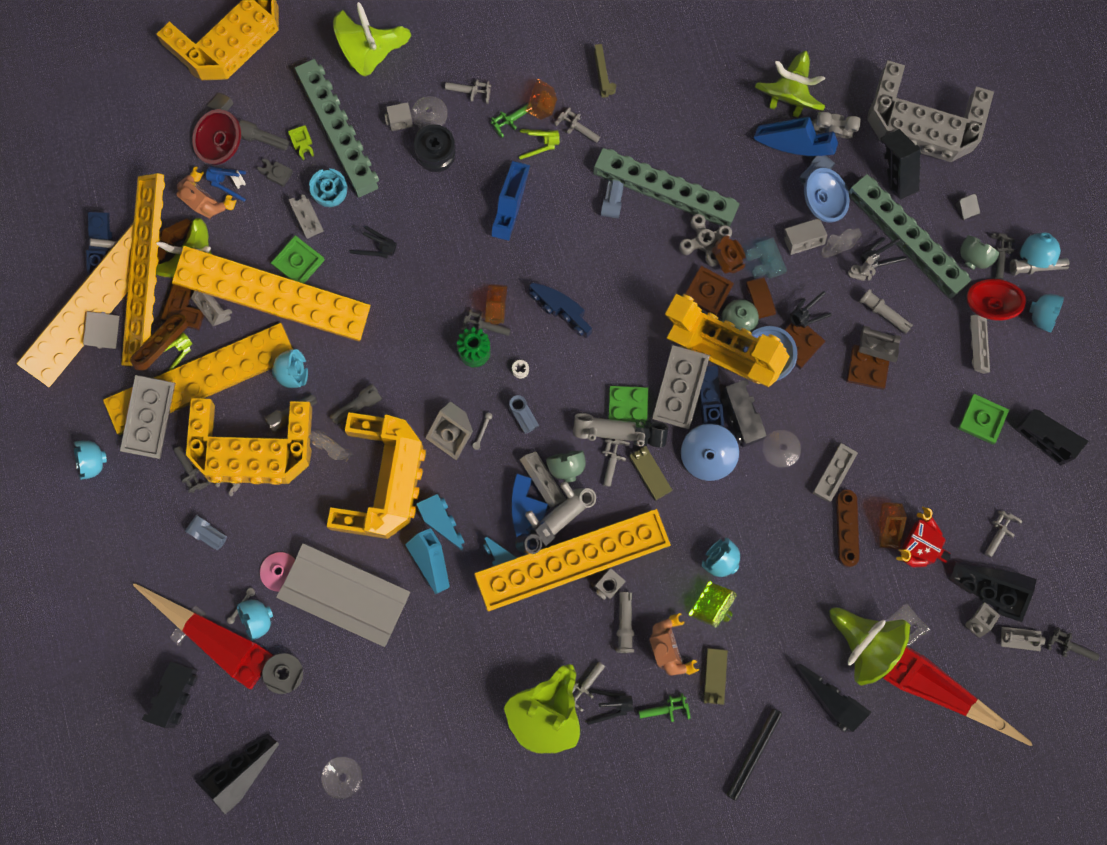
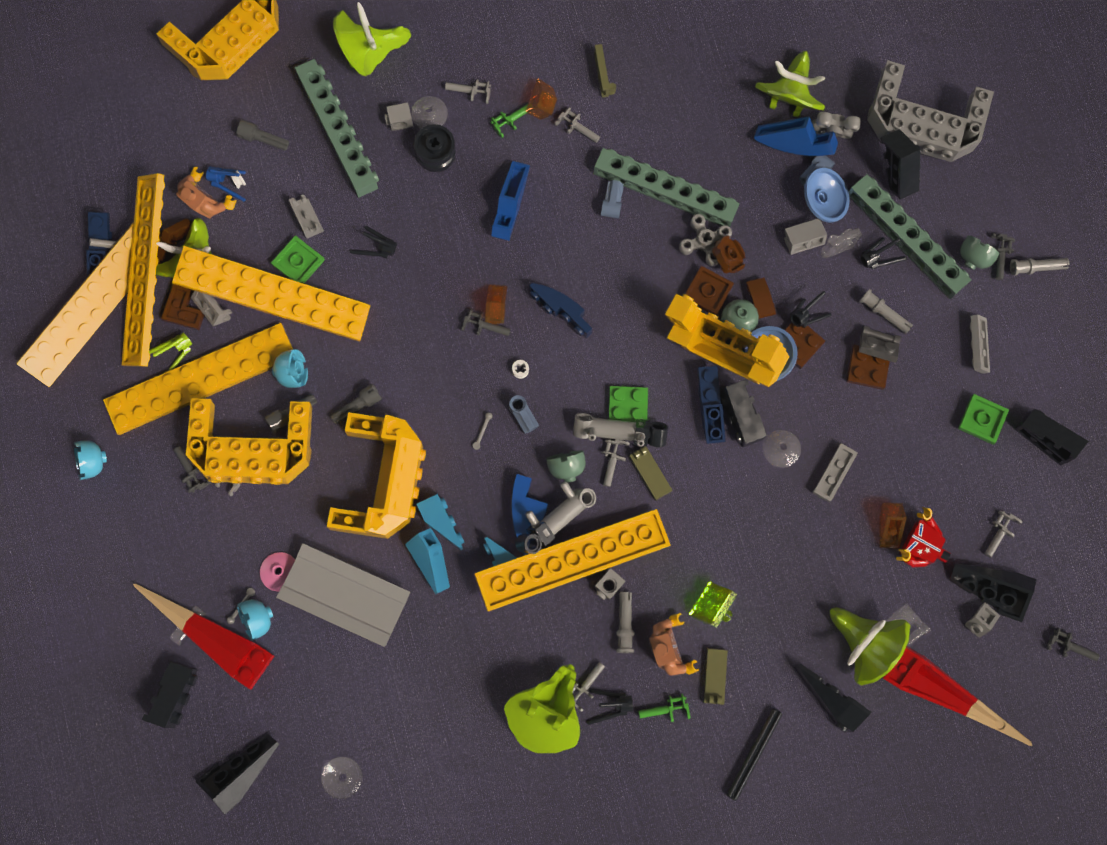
light grey piece [83,312,119,349] -> none
light grey plate [120,375,176,459] -> none
reddish brown plate [130,314,188,370] -> none
sand blue piece [185,515,227,551] -> none
dark red dish [192,109,241,165] -> none
dark grey slope [207,93,233,111] -> none
dark grey plate [257,158,293,187] -> none
dark grey plate [262,653,303,694] -> none
lime plate [288,125,314,160] -> none
medium azure cylinder [309,169,347,207] -> none
clear plate [309,430,353,461] -> none
light grey slope [426,402,473,460] -> none
green gear [457,327,491,367] -> none
lime plant [519,129,559,159] -> none
light grey plate [520,452,566,509] -> none
light grey plate [652,345,710,429] -> none
medium blue dish [681,424,739,481] -> none
medium azure cylinder [702,537,740,577] -> none
clear light blue plate [745,238,787,279] -> none
reddish brown plate [836,490,860,567] -> none
light grey piece [848,257,876,281] -> none
slope [955,194,980,220] -> none
red dish [967,279,1026,321] -> none
light grey hinge [1001,627,1045,651] -> none
medium azure cylinder [1020,233,1061,268] -> none
medium azure cylinder [1029,294,1064,332] -> none

